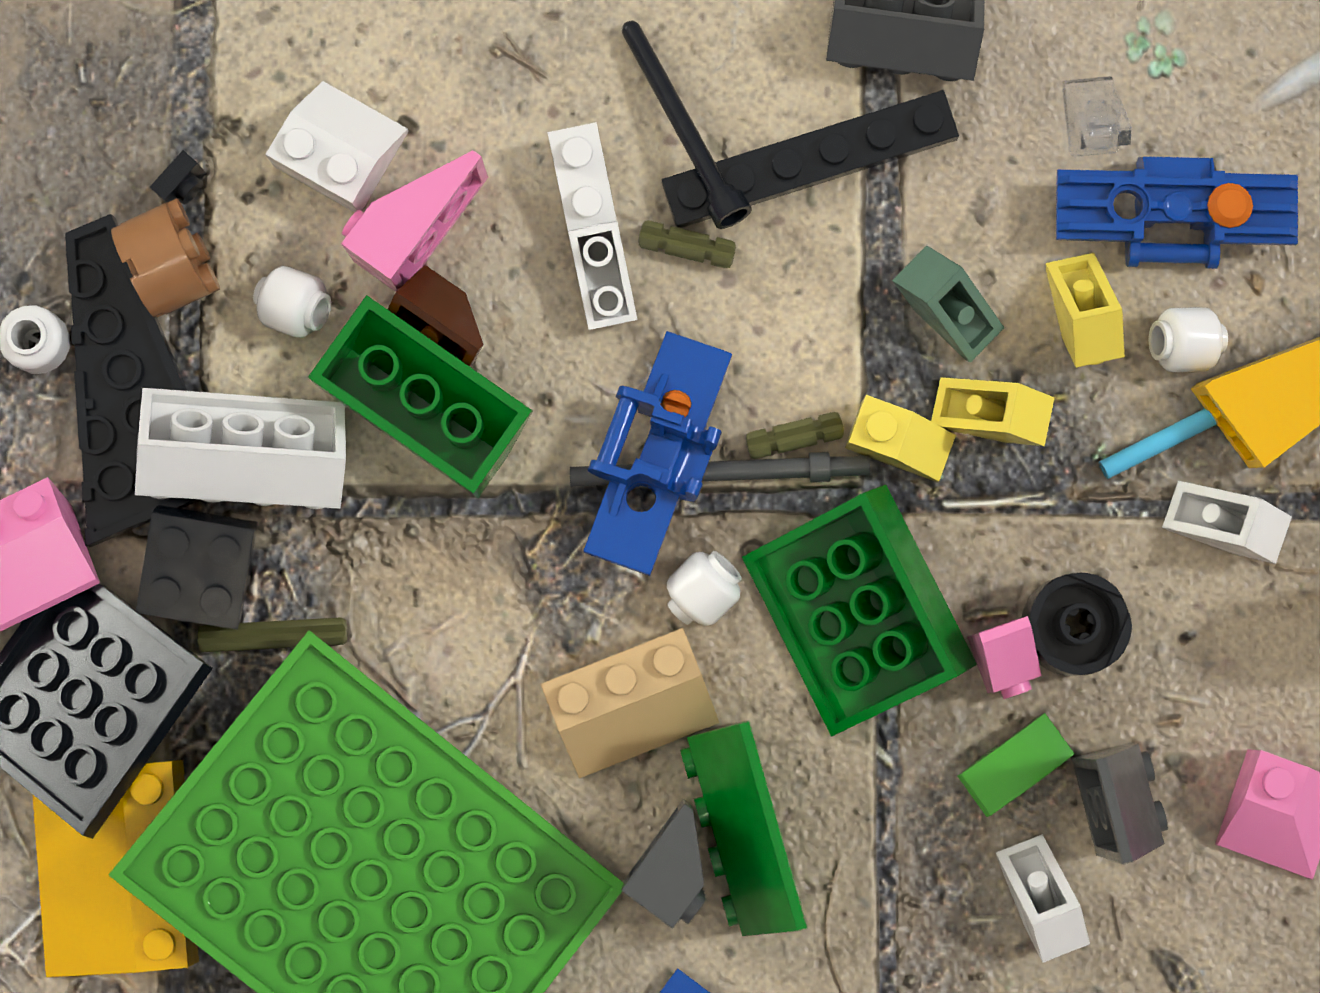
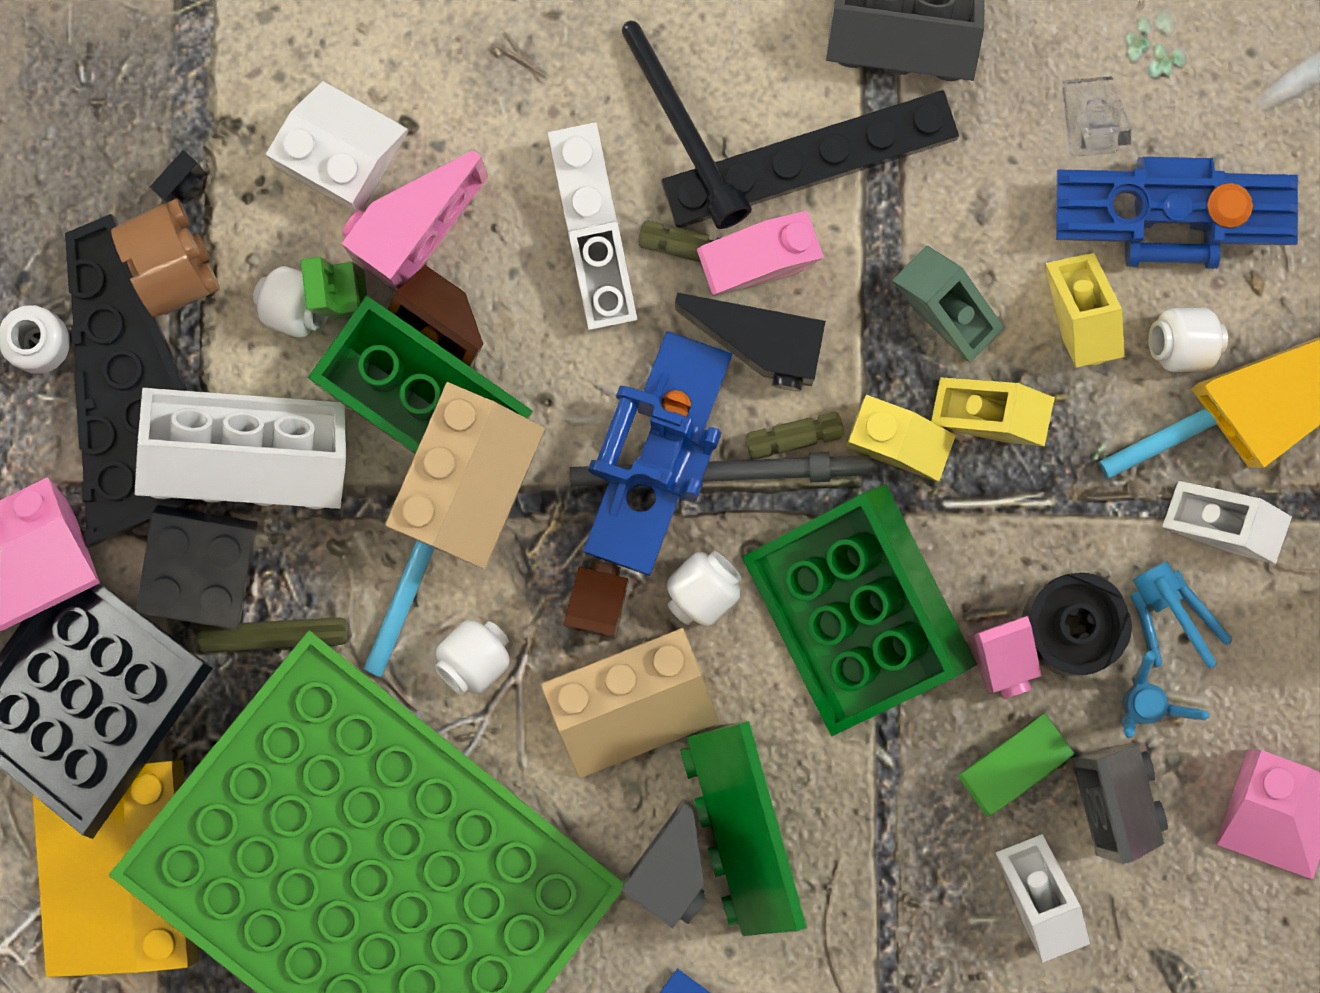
none -> bright green slope [301,257,367,319]
none -> medium azure piece [363,541,435,677]
none -> tan slope [385,382,546,570]
none -> white head [435,620,510,695]
none -> reddish brown slope [563,561,629,639]
none -> black slope [675,293,826,391]
none -> bright pink slope [697,211,824,296]
none -> dark azure plant [1121,651,1210,738]
none -> dark azure plant [1130,561,1232,668]

